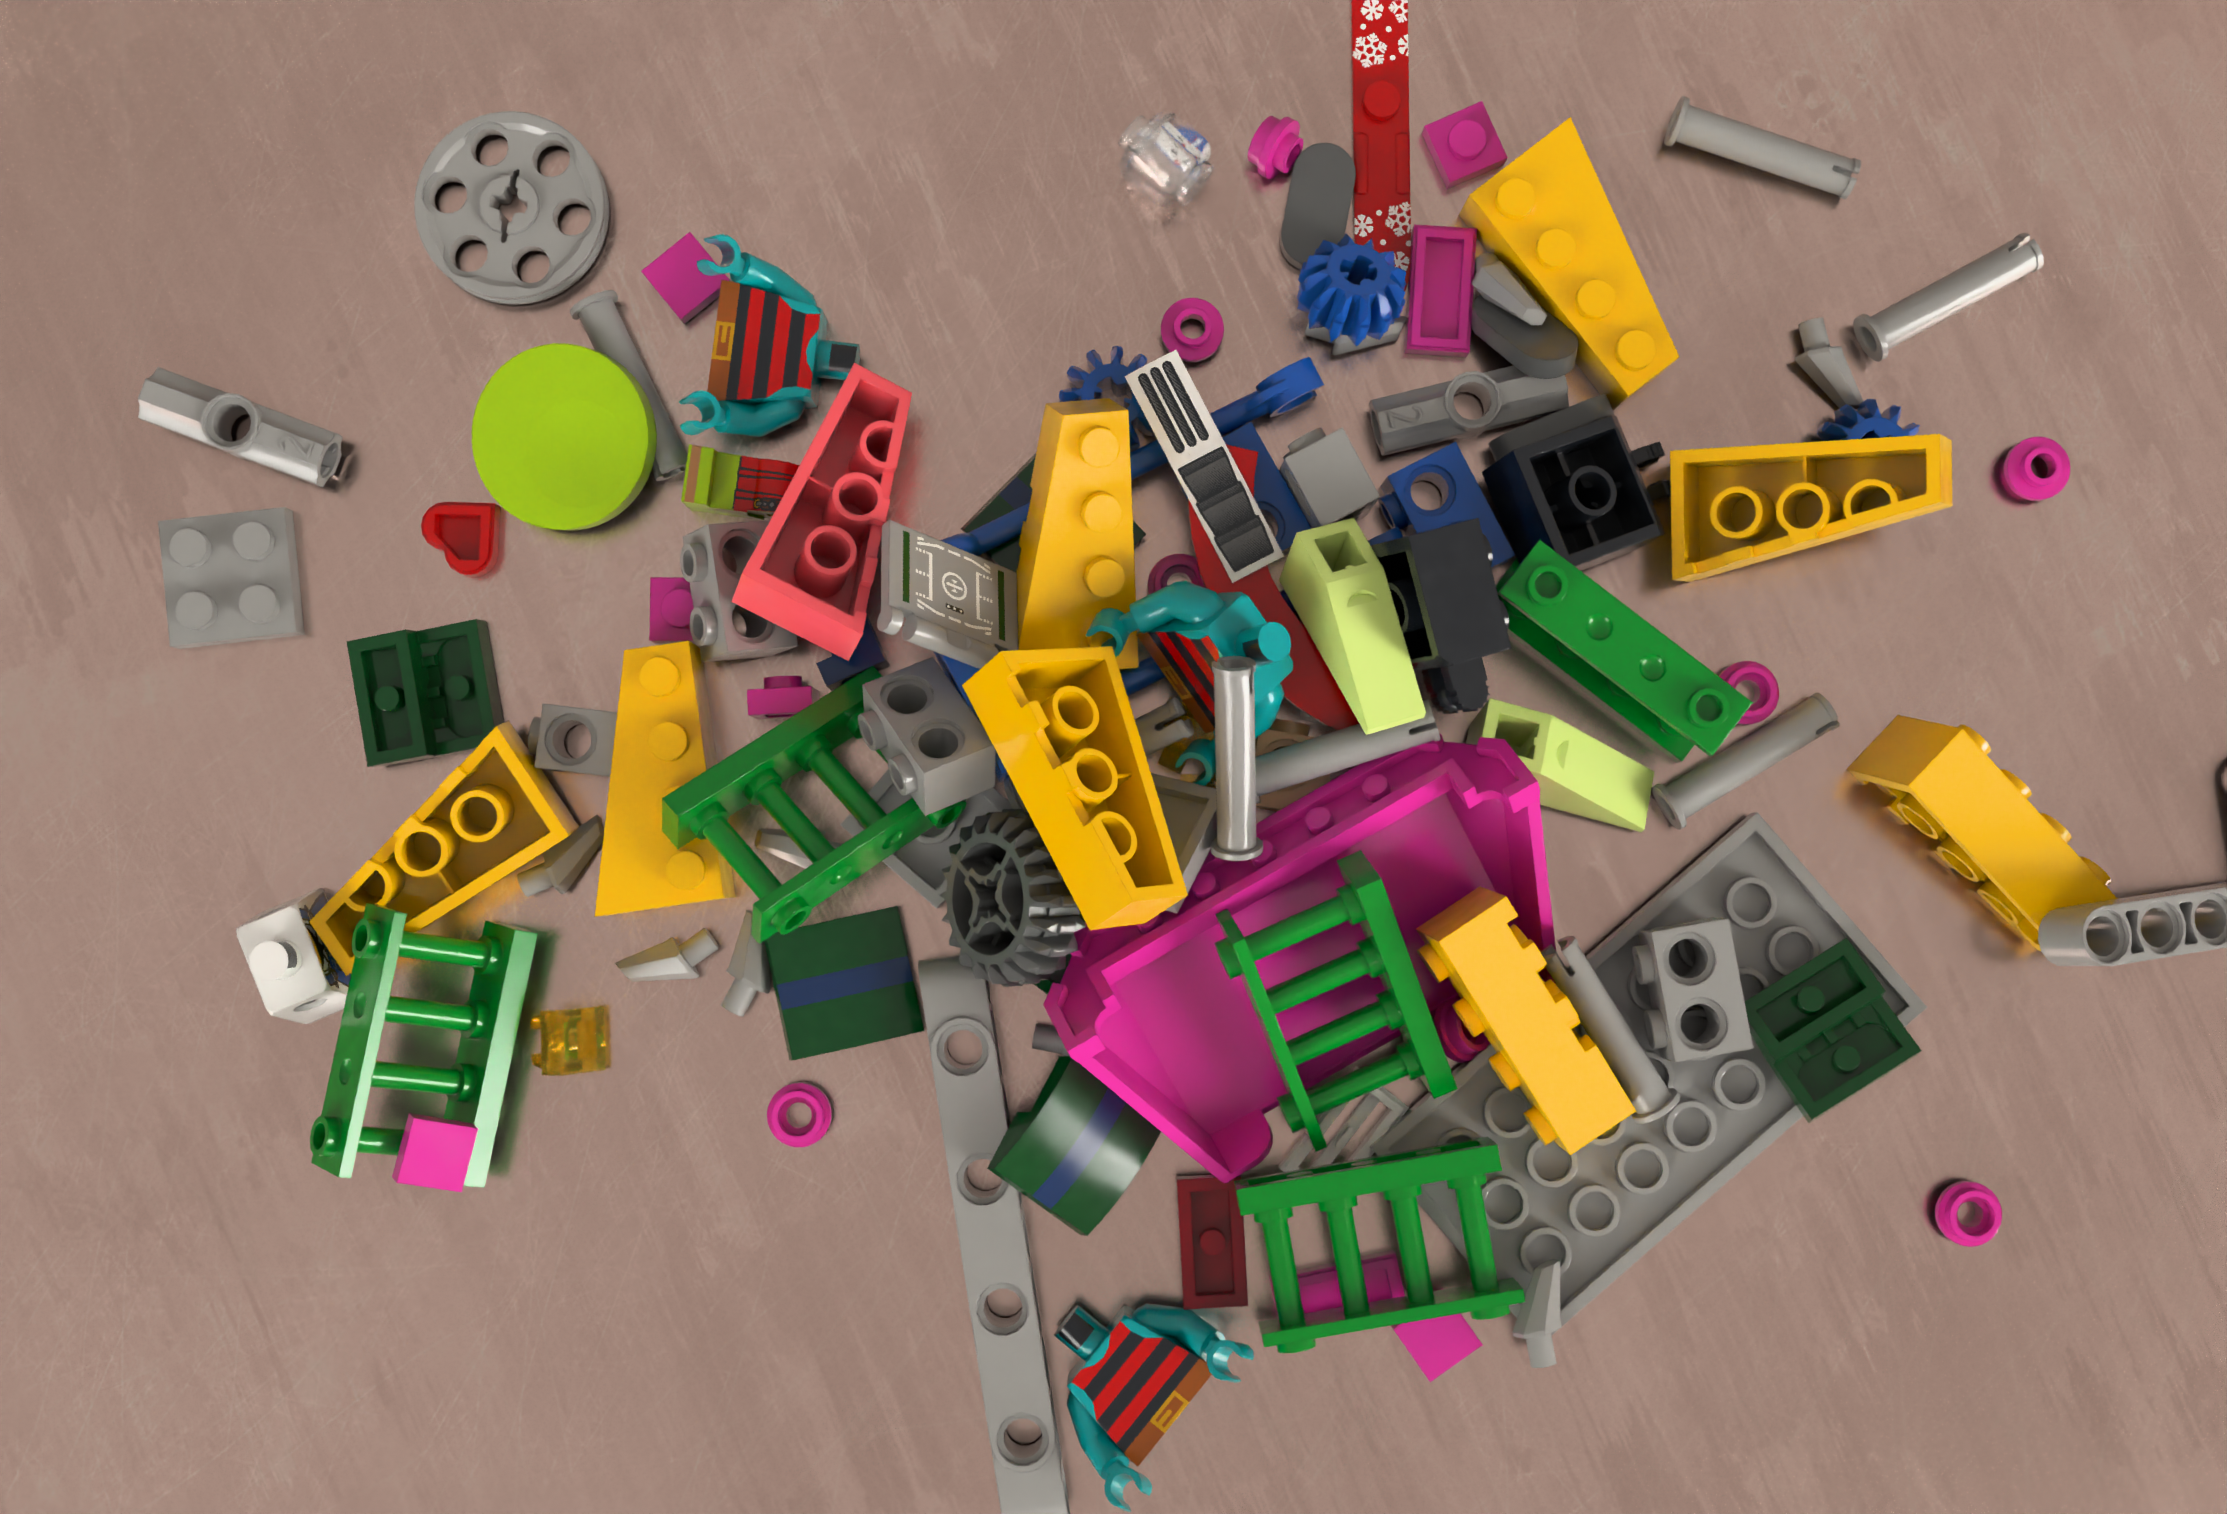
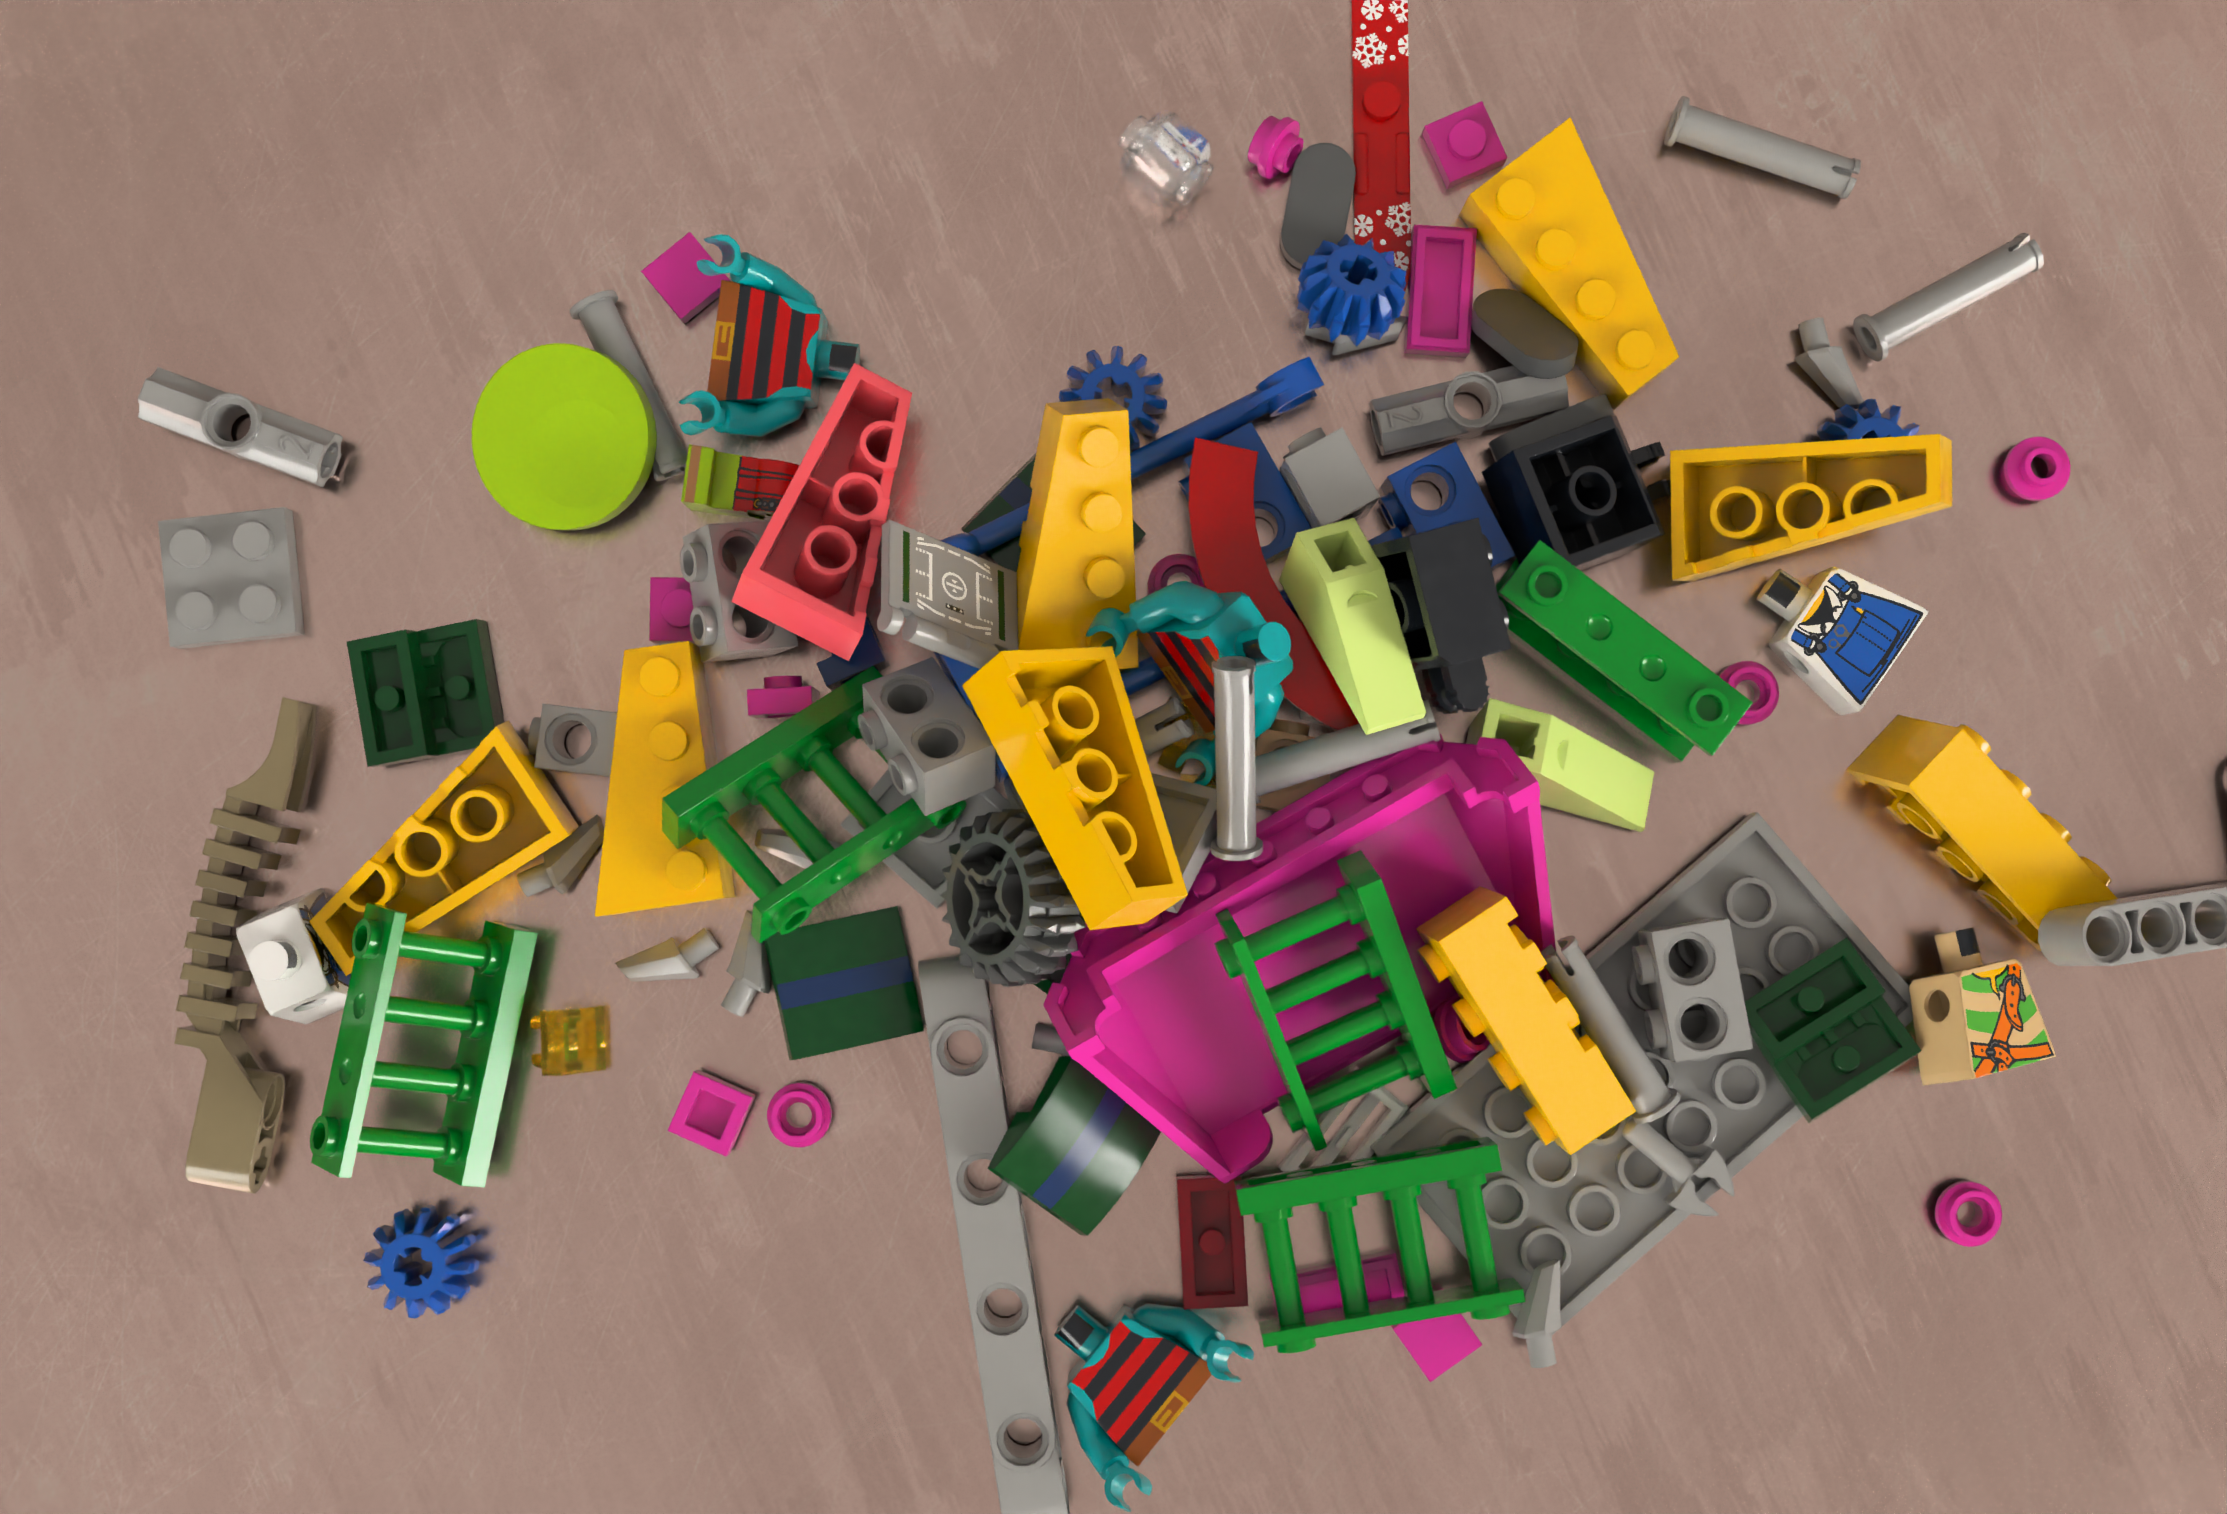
dark pink tile [392,1113,478,1192] -> none
light grey wedge [414,111,609,305] -> none
red tile [421,502,500,578] -> none
sticker [1125,350,1284,583] -> none
dark pink plate [1161,298,1224,362] -> none
light grey bar [1472,252,1547,325] -> none
light grey pin [1652,693,1840,830] -> none
none -> dark tan piece [174,697,317,1194]
none -> blue gear [363,1205,480,1318]
none -> dark pink plate [667,1070,756,1156]
none -> light grey bar [1622,1118,1735,1216]
none -> torso [1757,567,1929,716]
none -> tan torso [1909,927,2056,1085]

